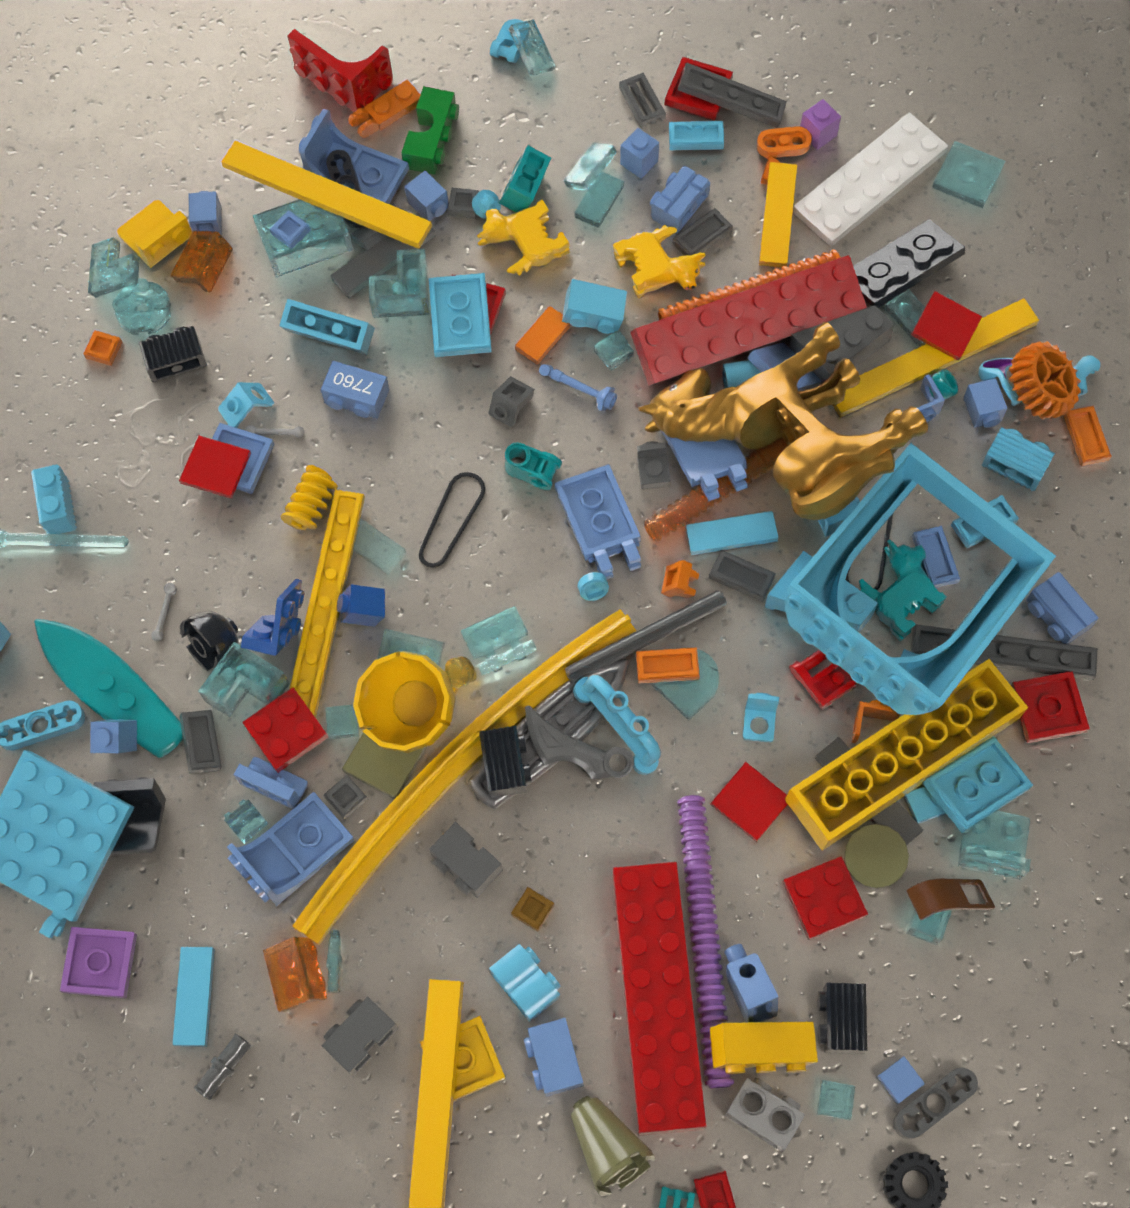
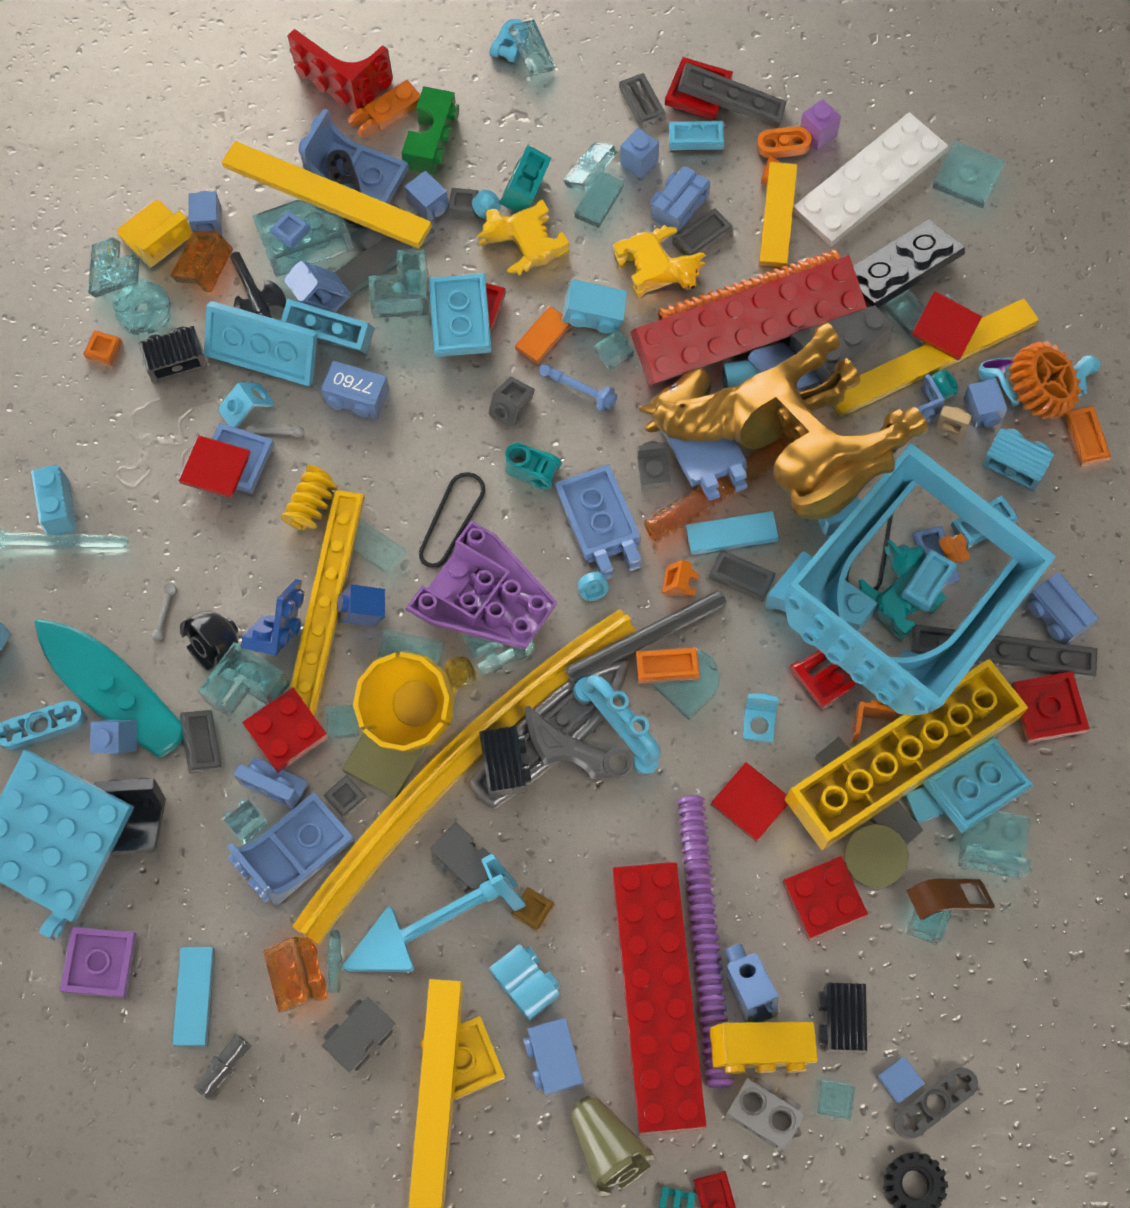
none -> medium azure plate [204,301,318,386]
none -> black piece [230,252,286,318]
none -> medium blue brick [284,261,351,312]
none -> medium azure piece [343,853,526,972]
none -> medium lavender wedge [406,520,557,650]
none -> medium azure tile [901,549,957,612]
none -> tan plate [936,405,972,438]
none -> orange piece [939,533,970,563]

